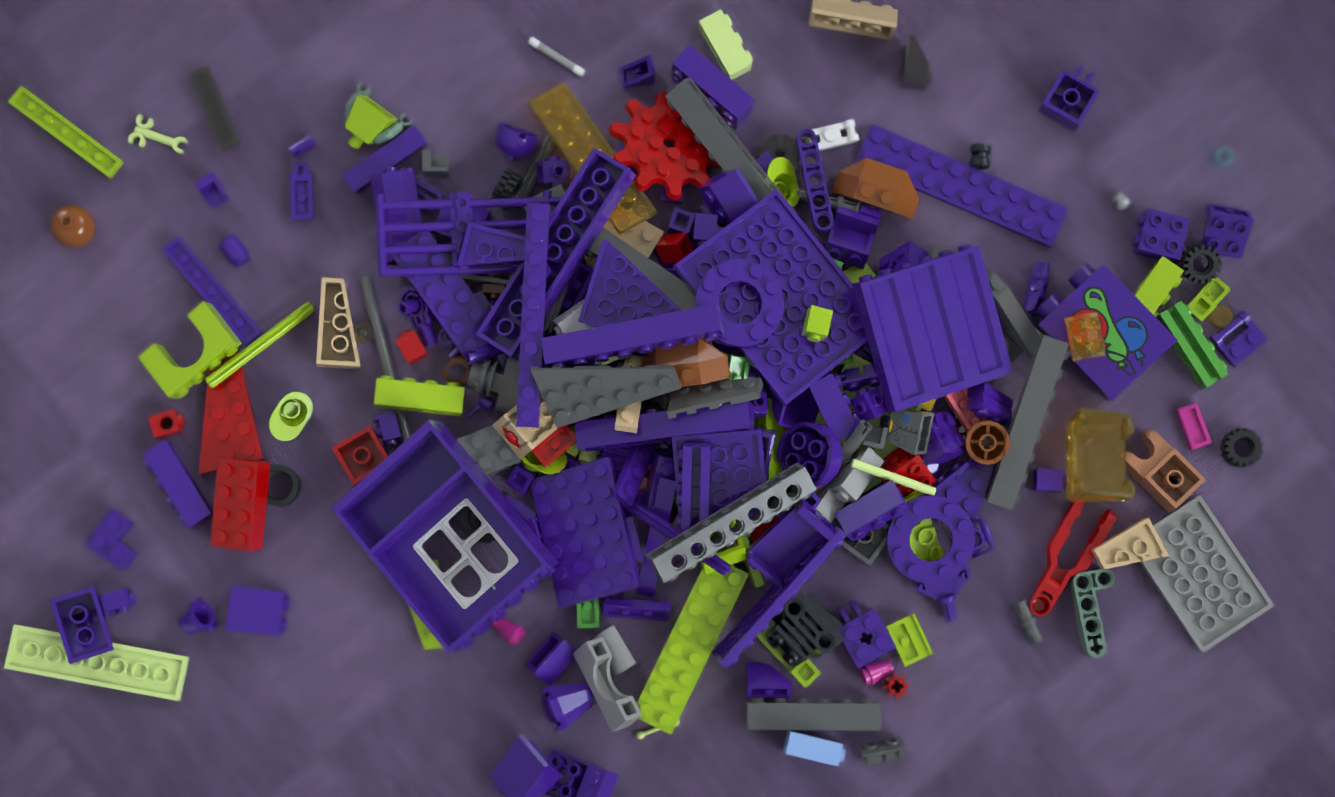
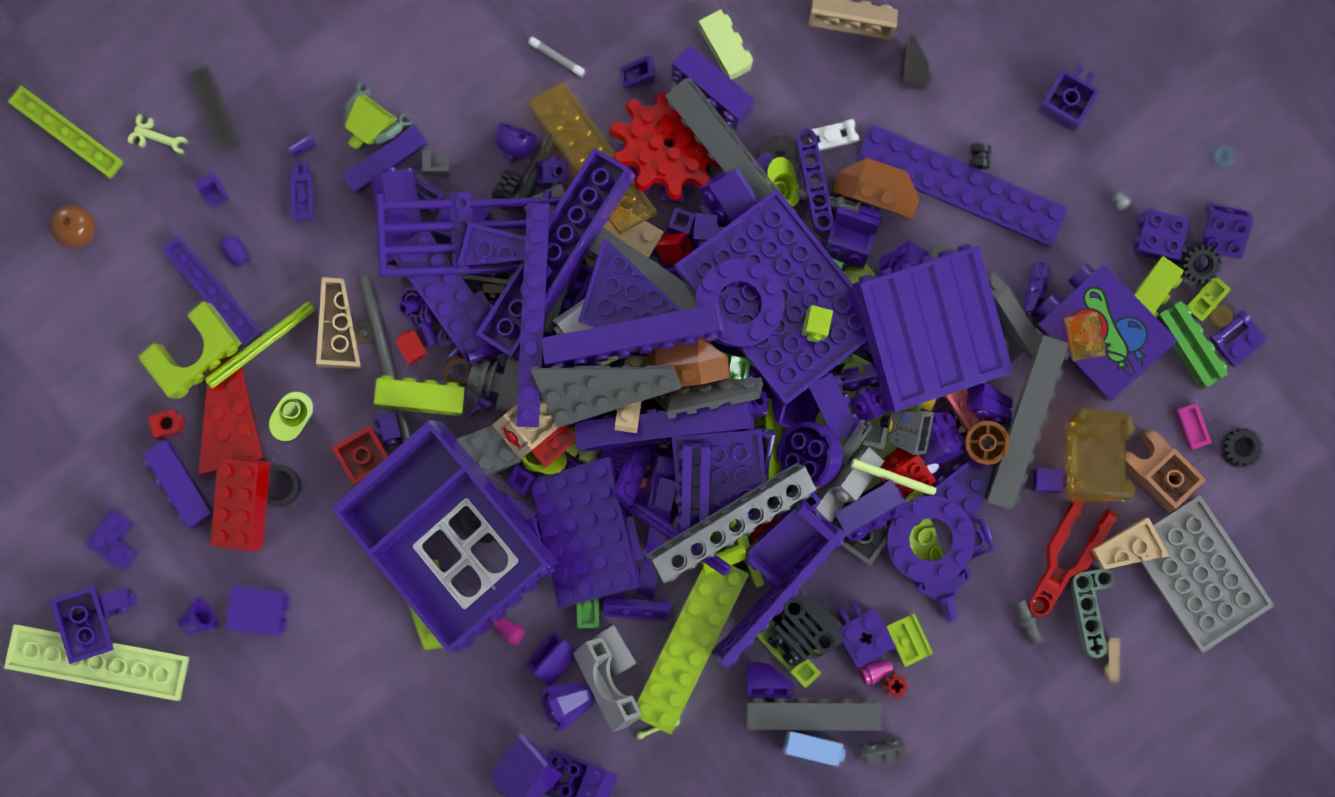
none -> tan plate [1105,638,1120,682]

